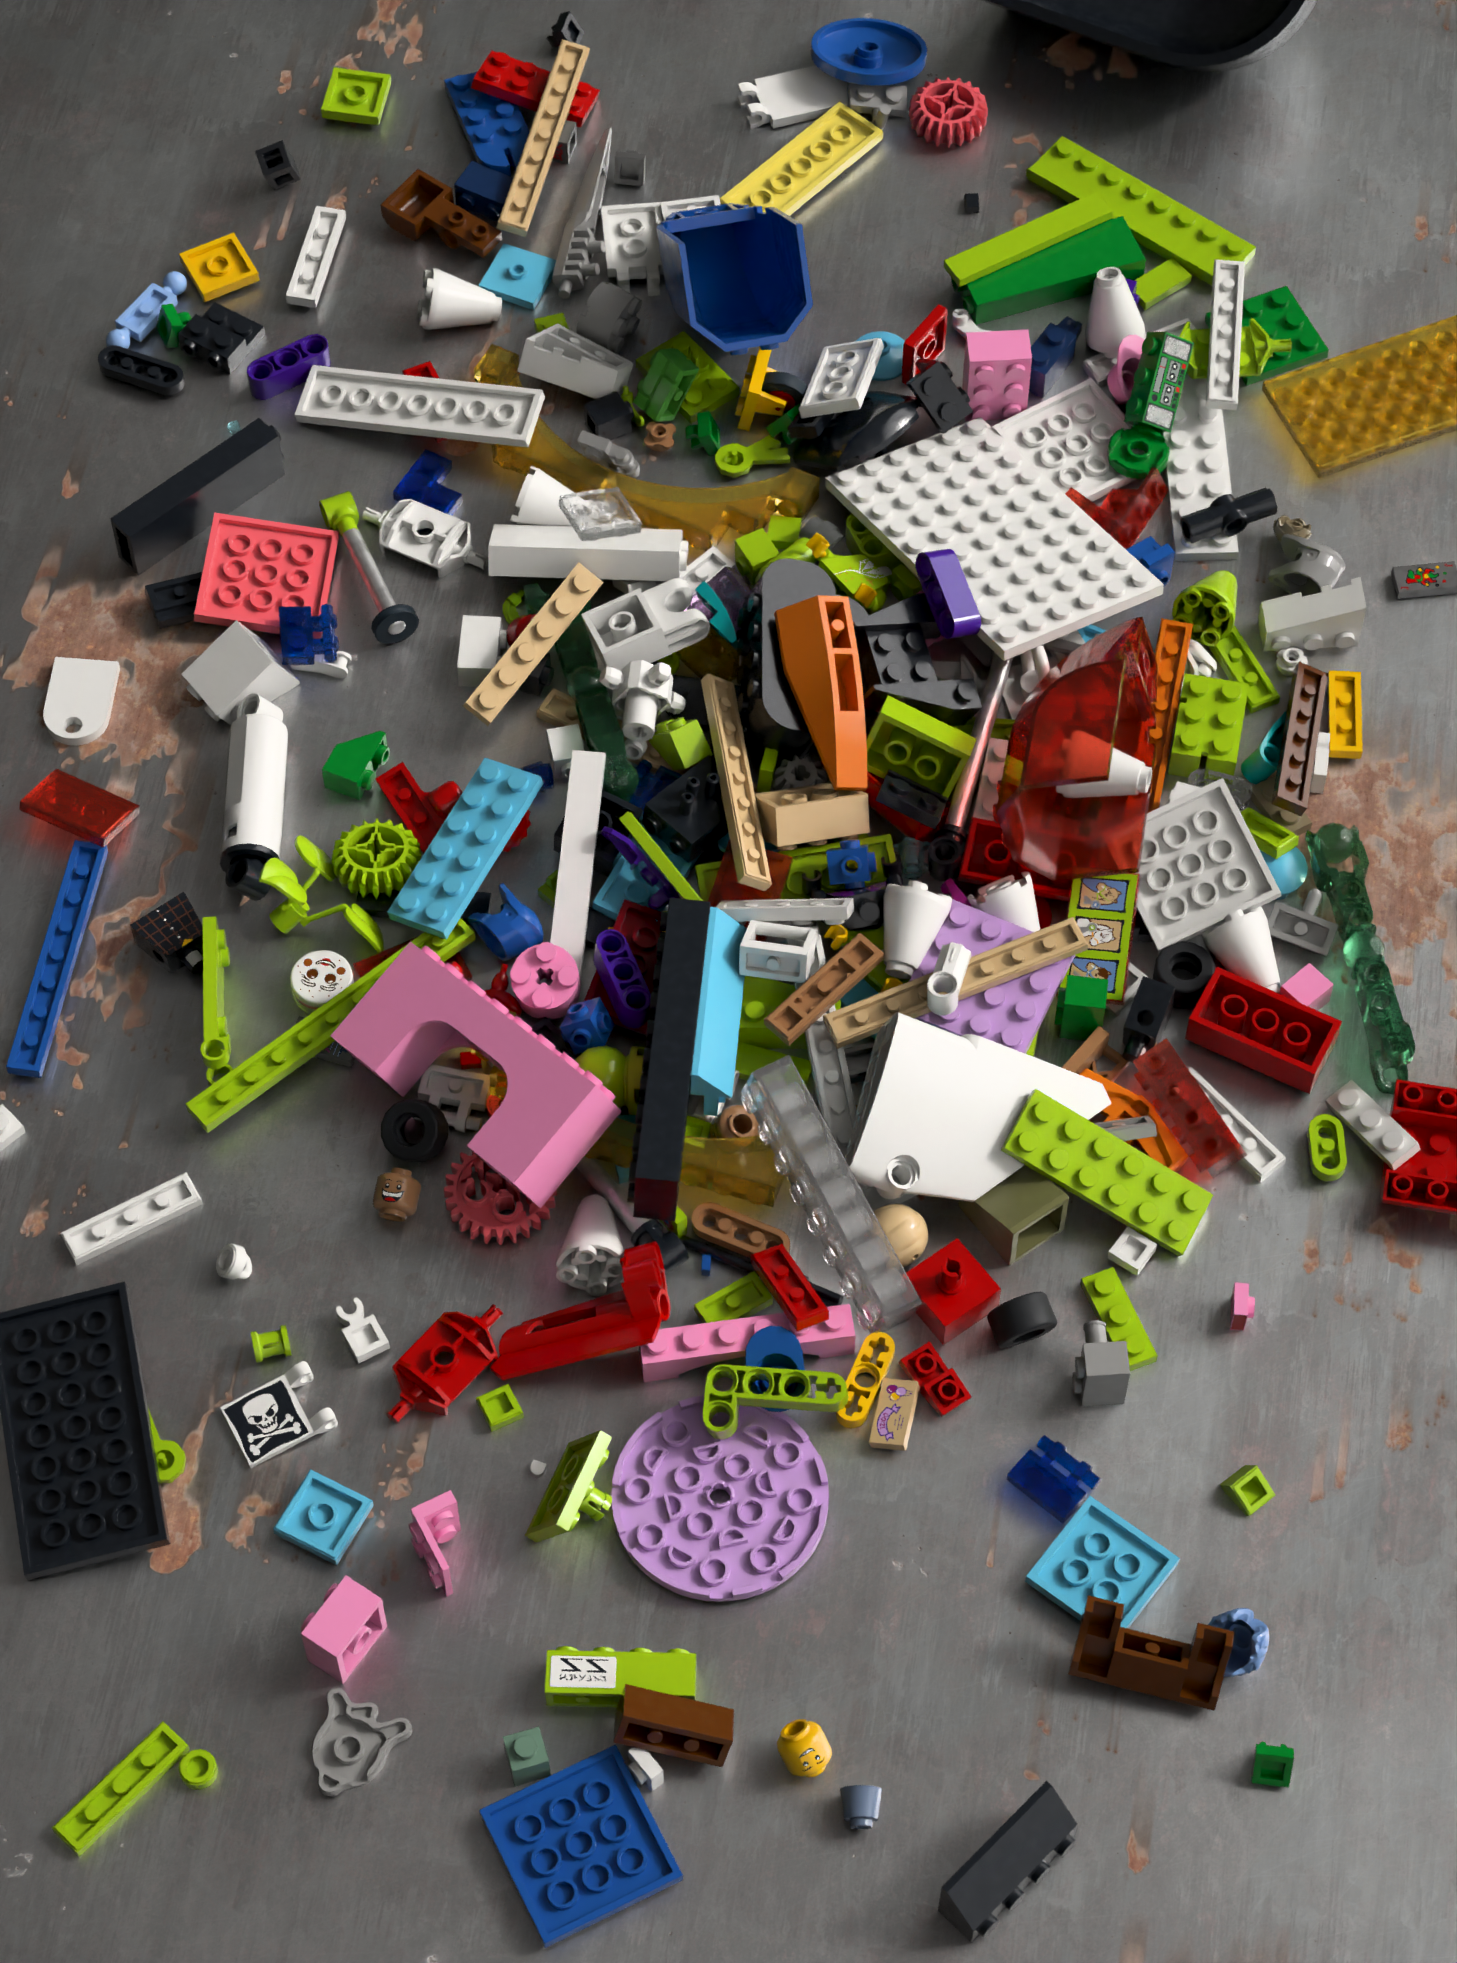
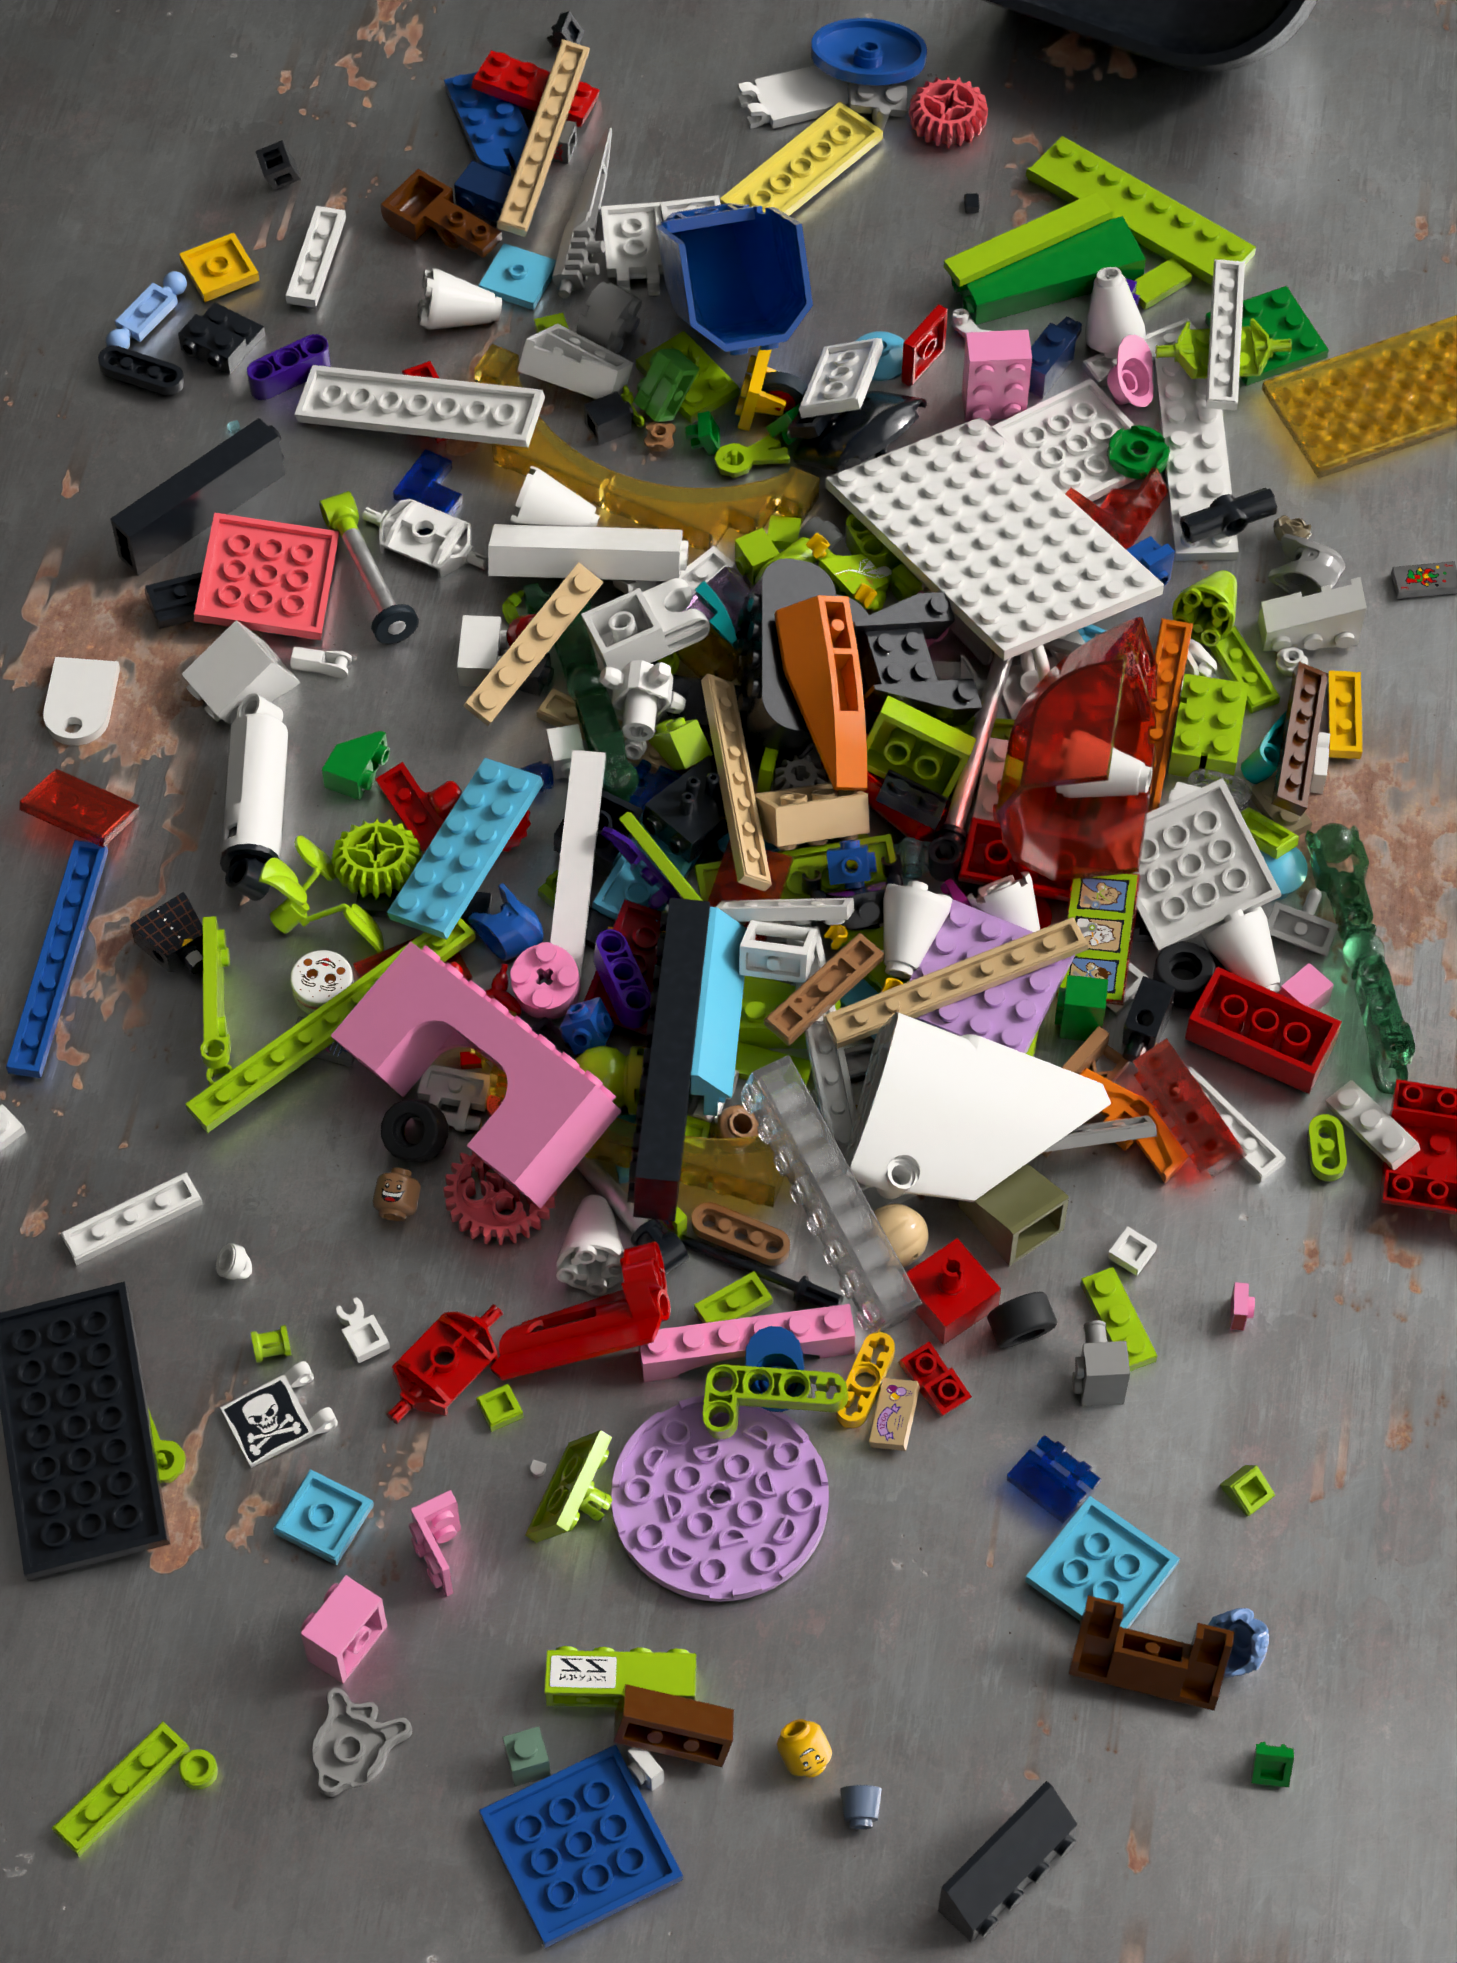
green tile [156,304,191,348] -> none
clear blue plate [278,604,339,665] -> none
lime plate [321,67,391,125] -> none
clear plate [559,487,642,541] -> none
light grey plate [577,430,640,479] -> none
flat silver tile [614,150,646,186] -> none
blue piece [701,1254,711,1276] -> none
red tile [750,1244,829,1331] -> none
black bracket [906,359,973,434] -> none
dark purple beam [915,549,981,639] -> none
white piece [927,942,971,1015] -> none
lime plate [1001,1089,1213,1256] -> none
brick [1124,332,1194,433] -> none

